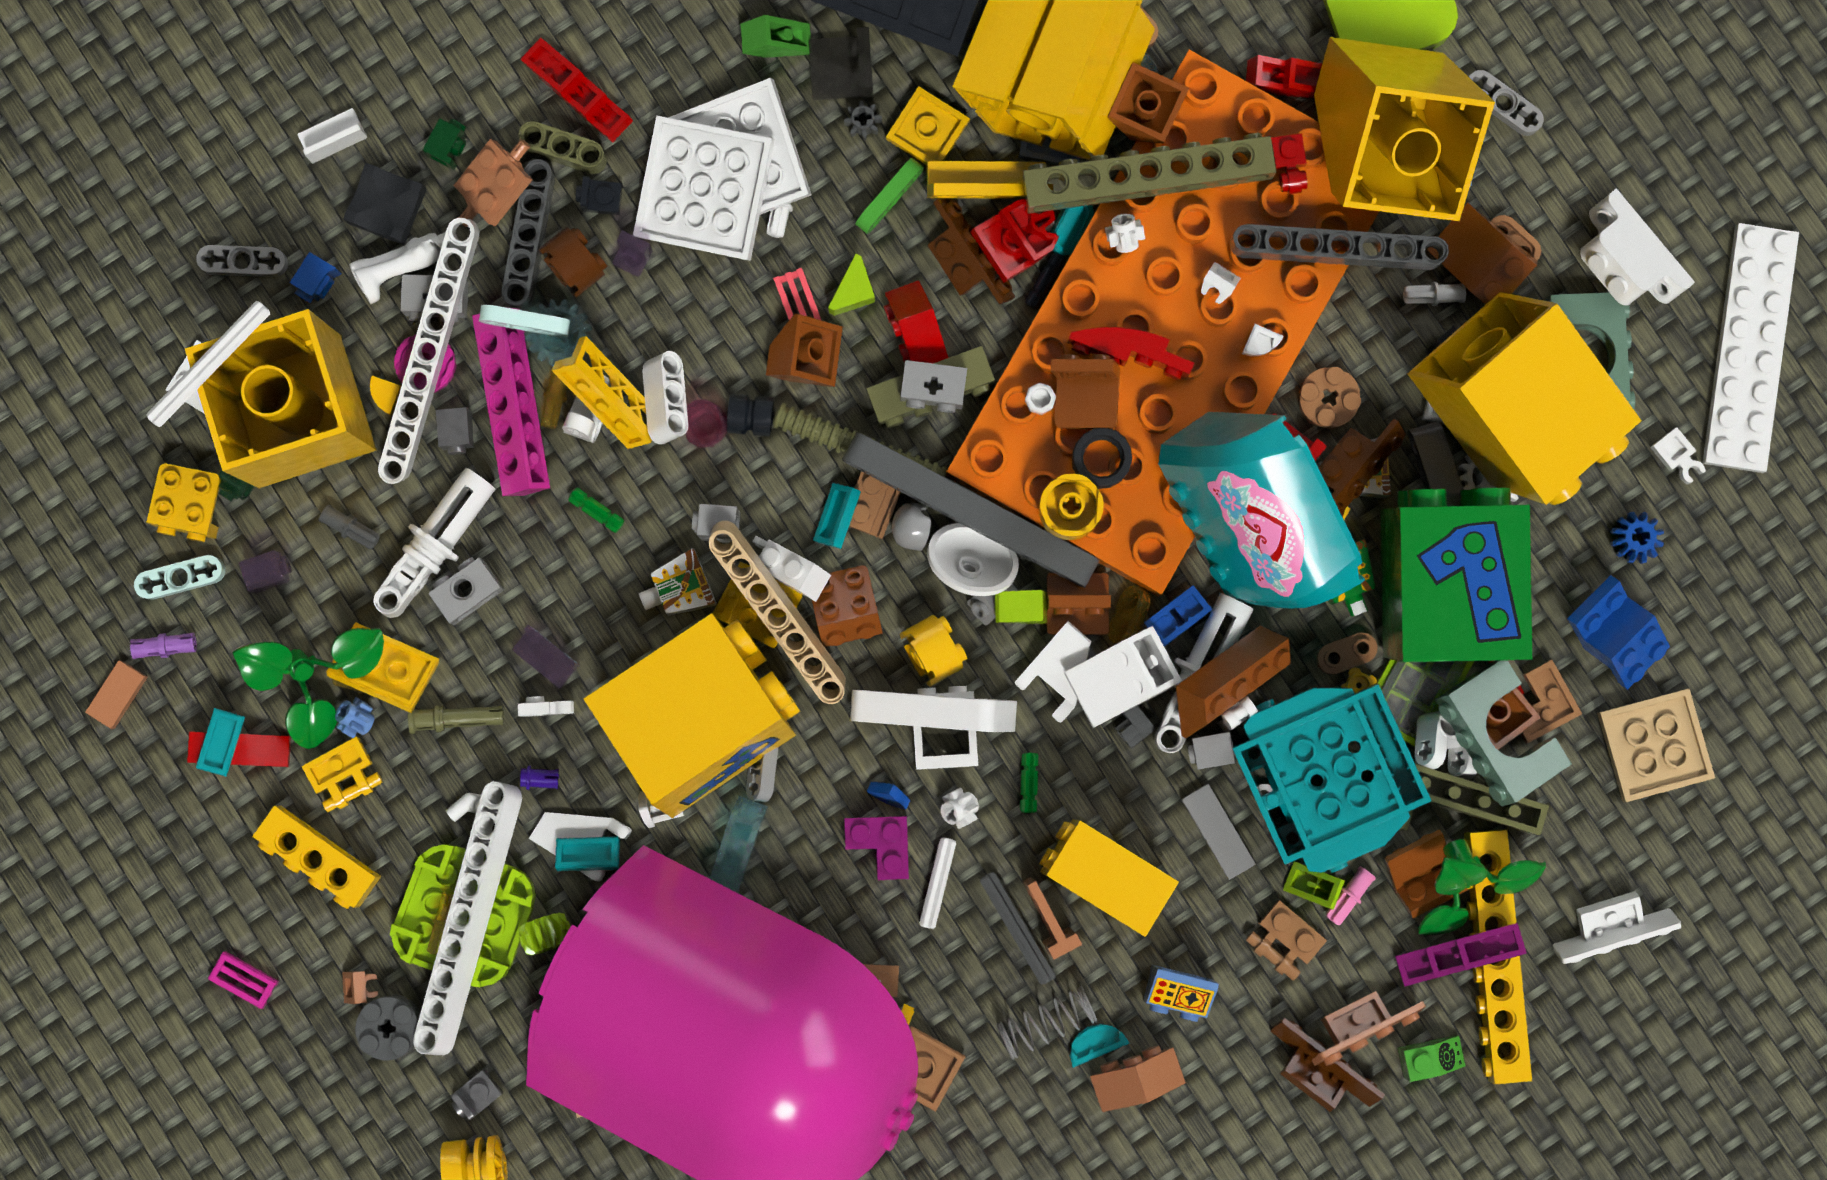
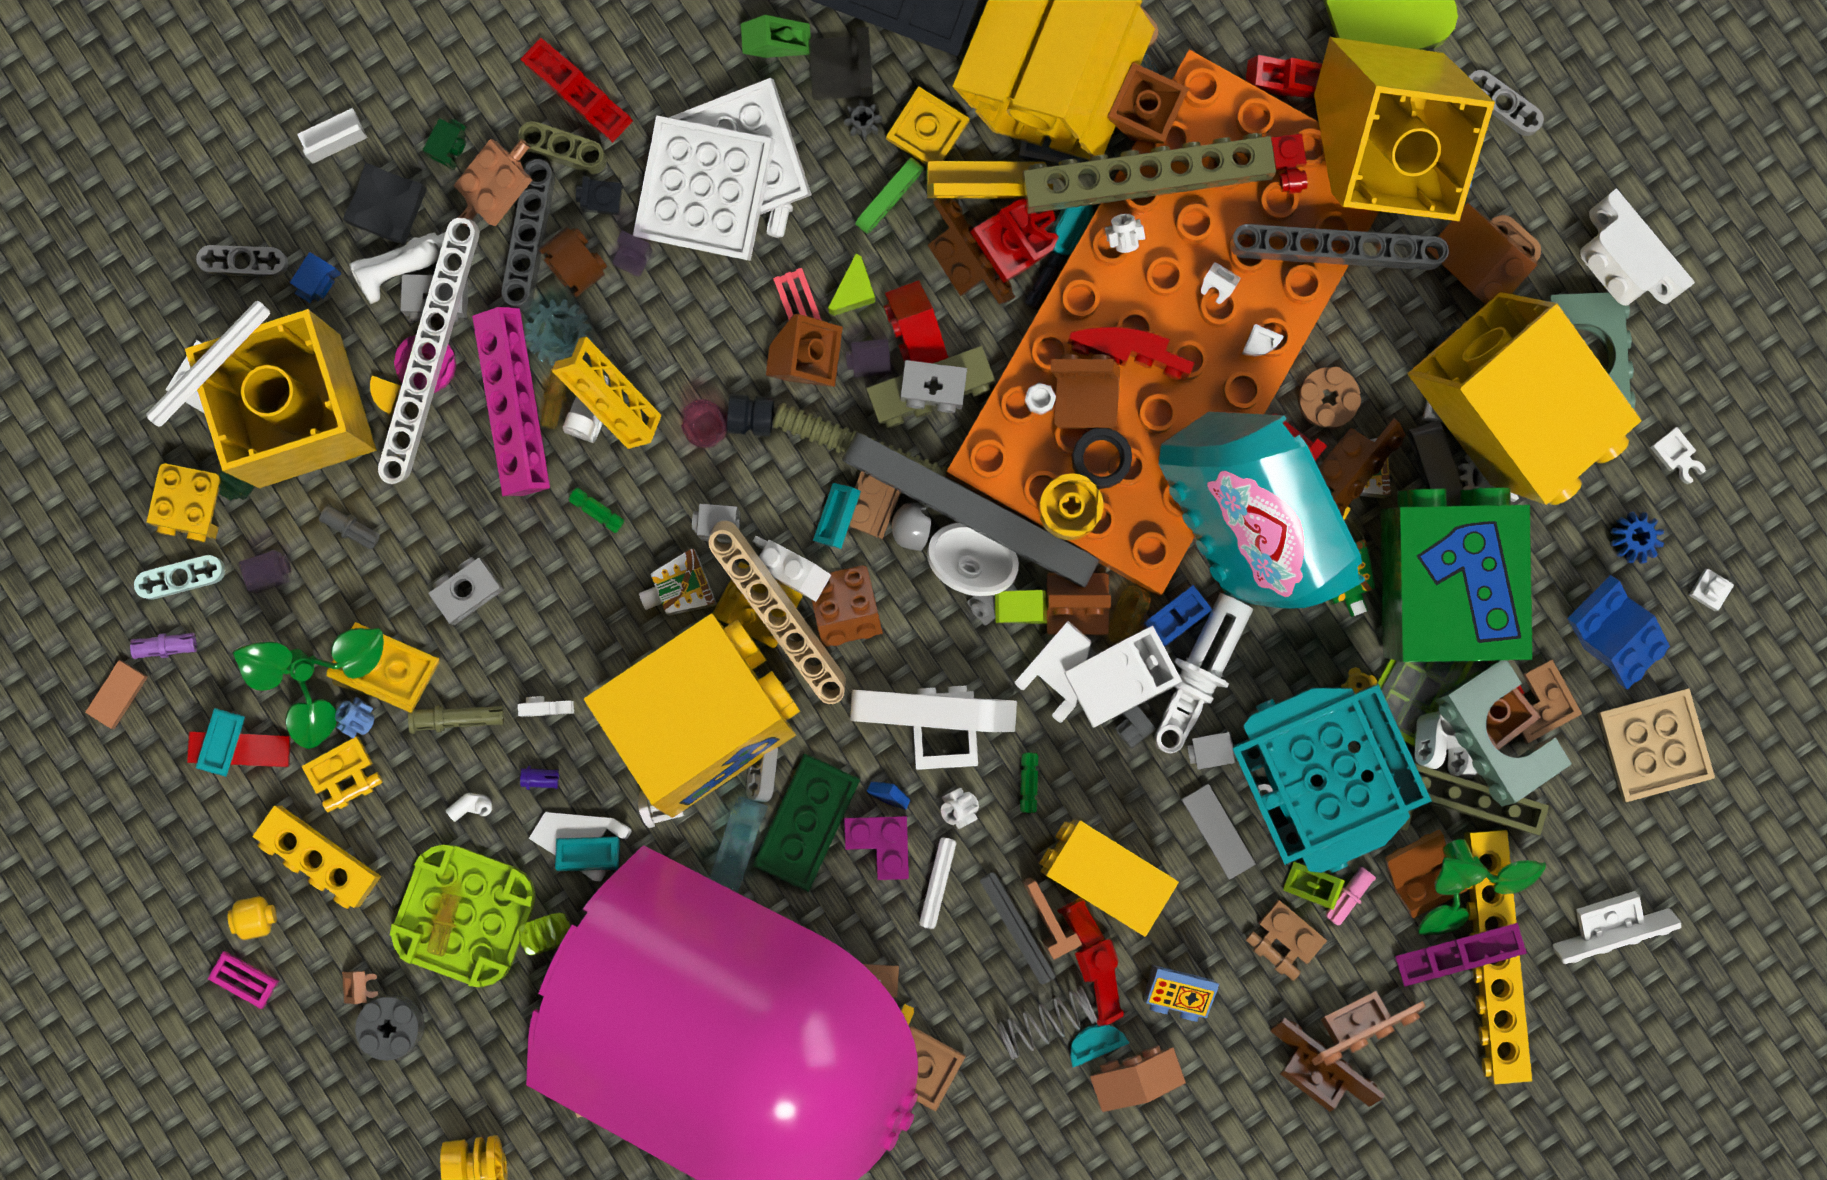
white piece [374,467,496,618] -> none
white beam [413,781,522,1055] -> none
flat silver brick [436,407,474,455] -> none
flat silver bracket [451,1069,503,1120] -> none
light aqua beam [479,305,570,337] -> none
clear purple panel [512,625,580,689] -> none
white beam [642,351,688,444] -> none
yellow brick [900,615,967,687] -> none
dark orange slope [1176,626,1291,738] -> none
white plate [1217,696,1258,733] -> none
medium nougat plate [1316,633,1377,674] -> none
bright green slope [1397,1035,1465,1082] -> none
white axle [1403,282,1466,306] -> none
white plate [1702,223,1799,473] -> none
none -> yellow head [228,896,277,940]
none -> dark green tile [753,754,861,892]
none -> clear purple brick [846,339,891,378]
none -> red plate [1058,898,1124,1026]
none -> white tile [1689,569,1734,611]

